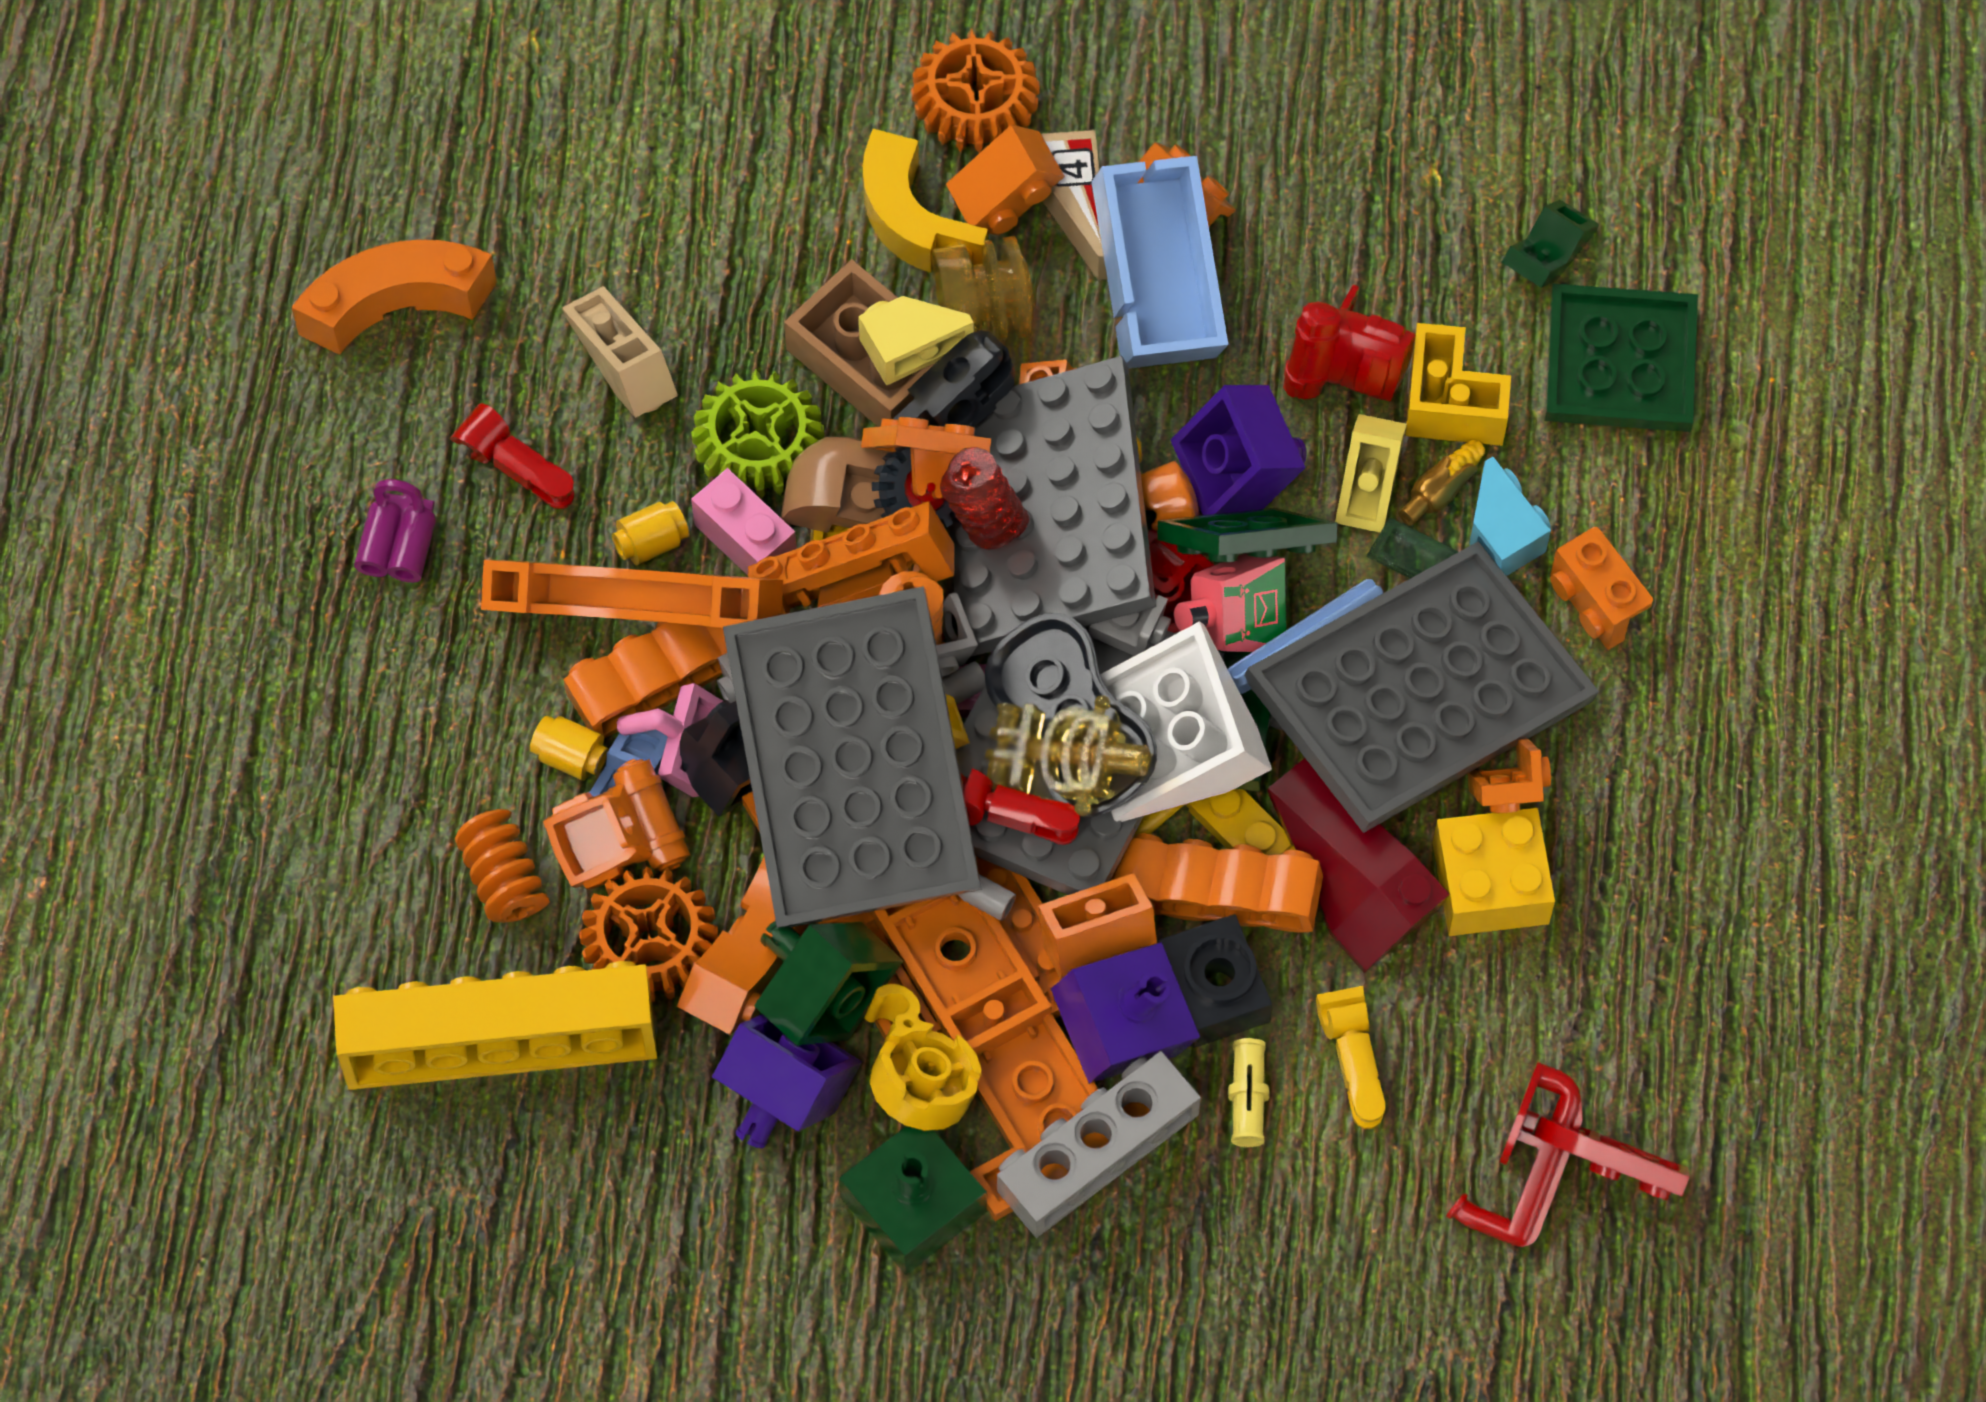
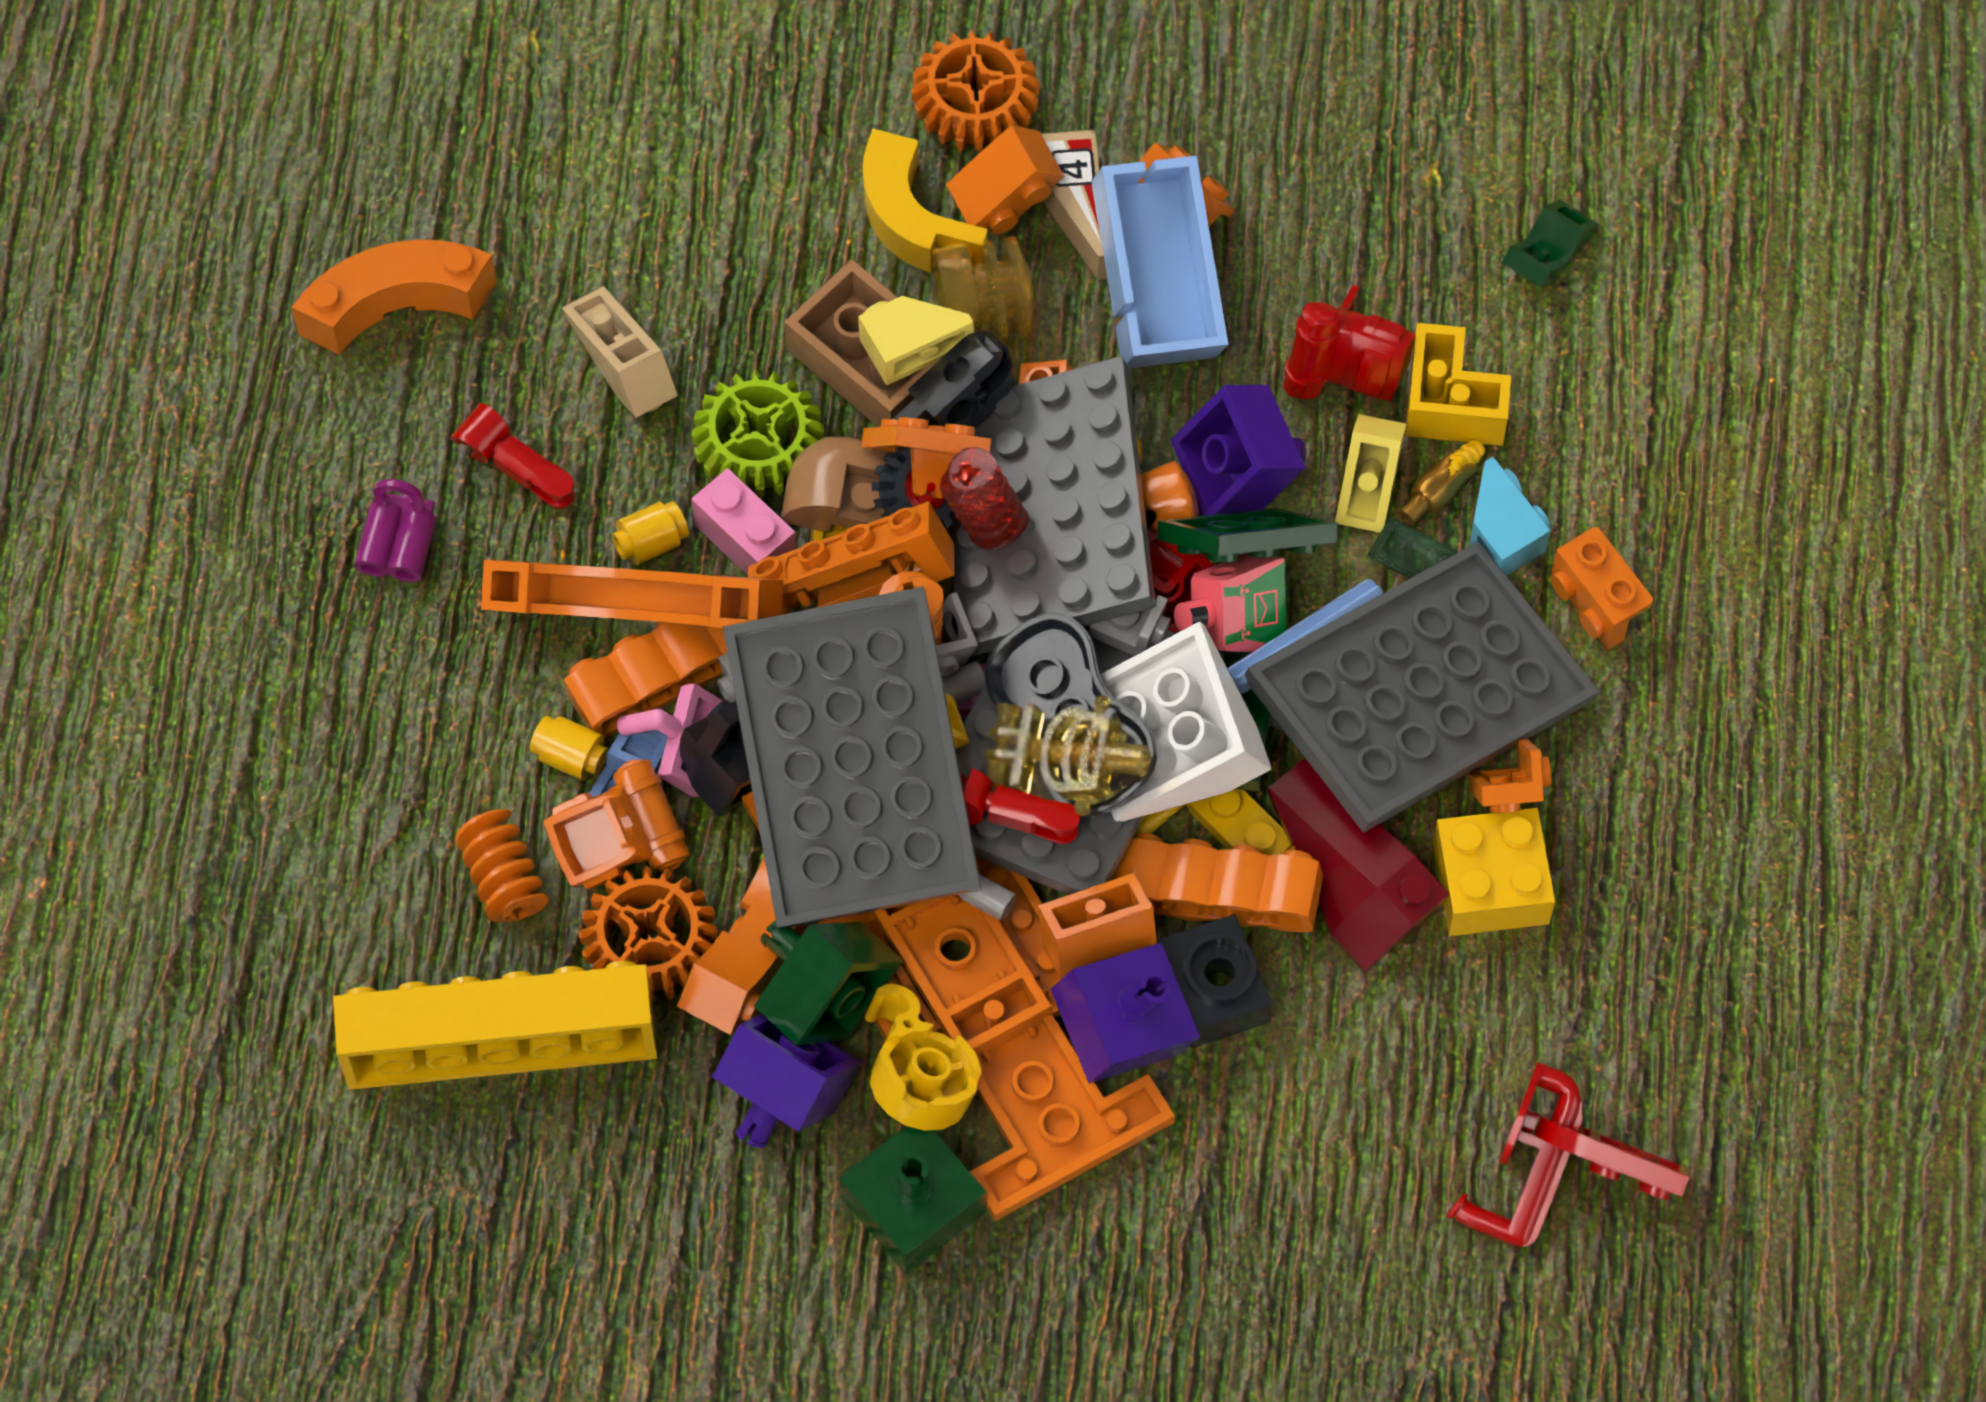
light grey brick [997,1051,1201,1238] -> none
light yellow pin [1228,1038,1269,1147] -> none
yellow piece [1316,986,1385,1129] -> none
dark green plate [1545,283,1698,432] -> none

